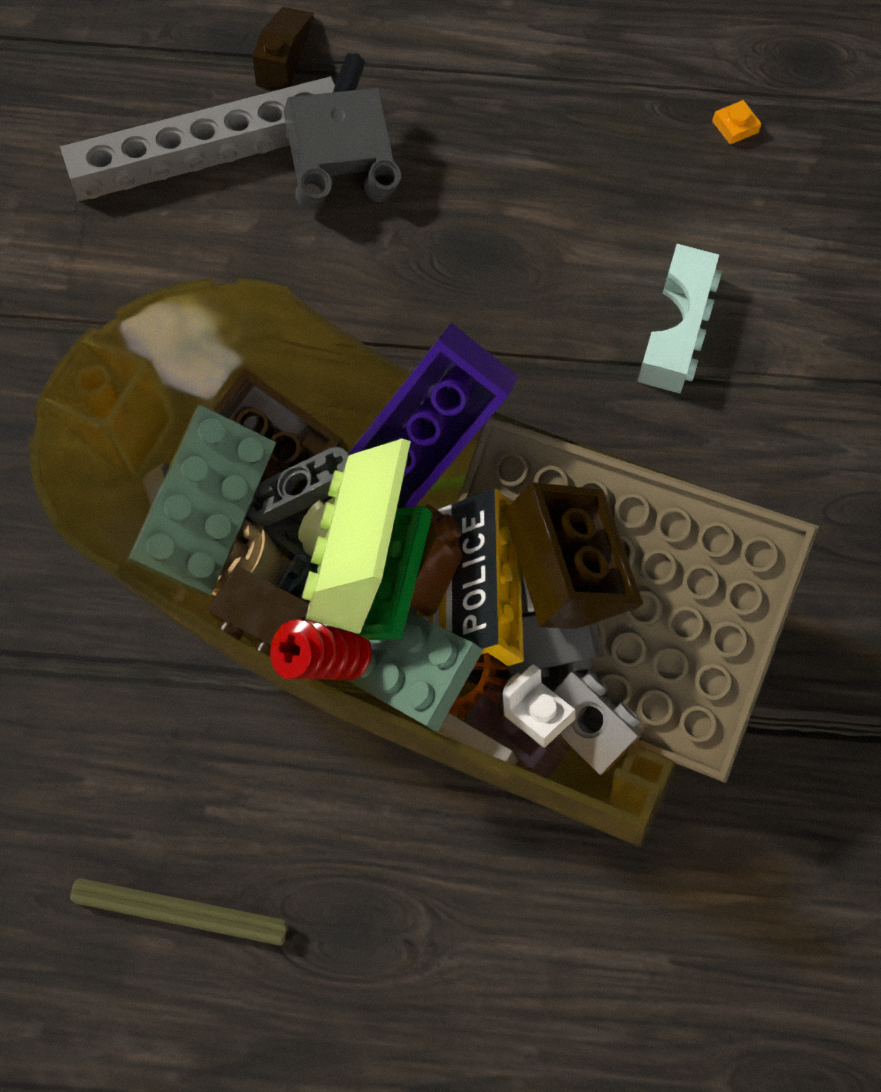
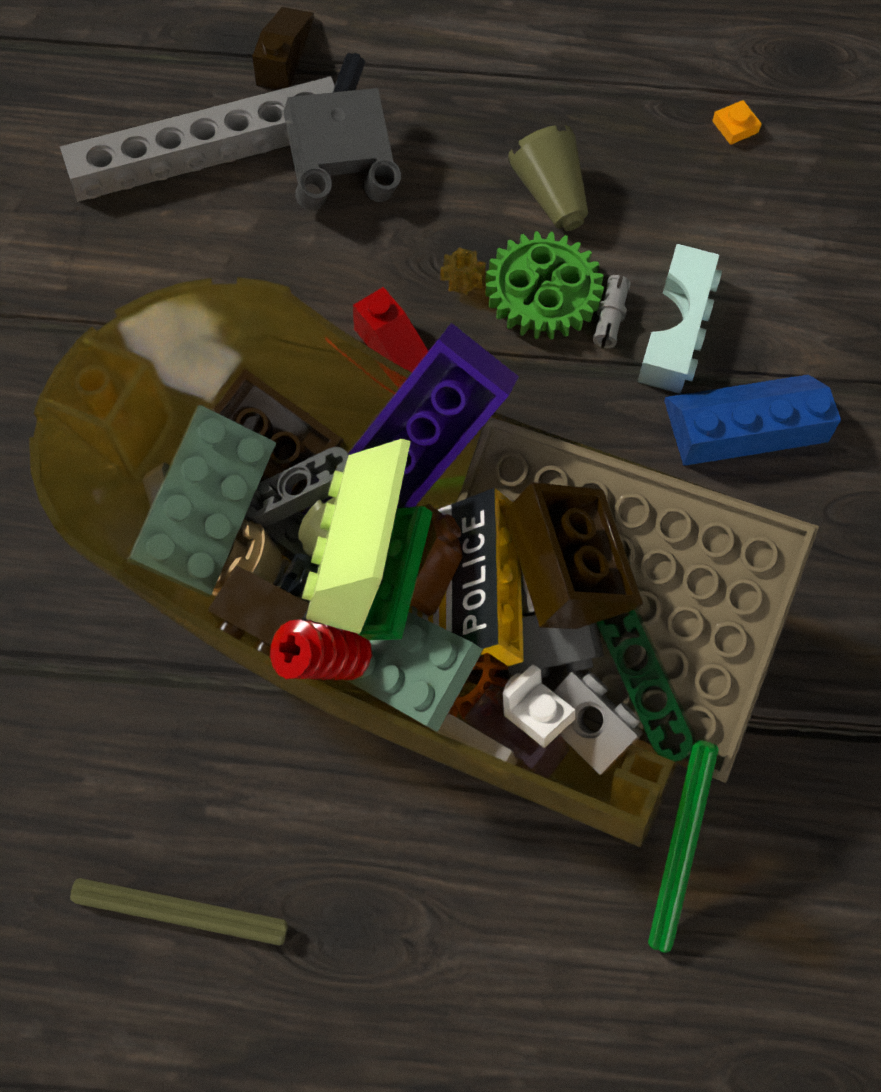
none -> red slope [353,287,428,386]
none -> clear yellow gear [440,247,486,295]
none -> bright green gear [485,231,604,340]
none -> olive cone [508,125,588,231]
none -> light grey pin [593,275,630,349]
none -> dark green beam [597,608,695,762]
none -> green axle [648,740,719,953]
none -> blue slope [664,375,841,466]

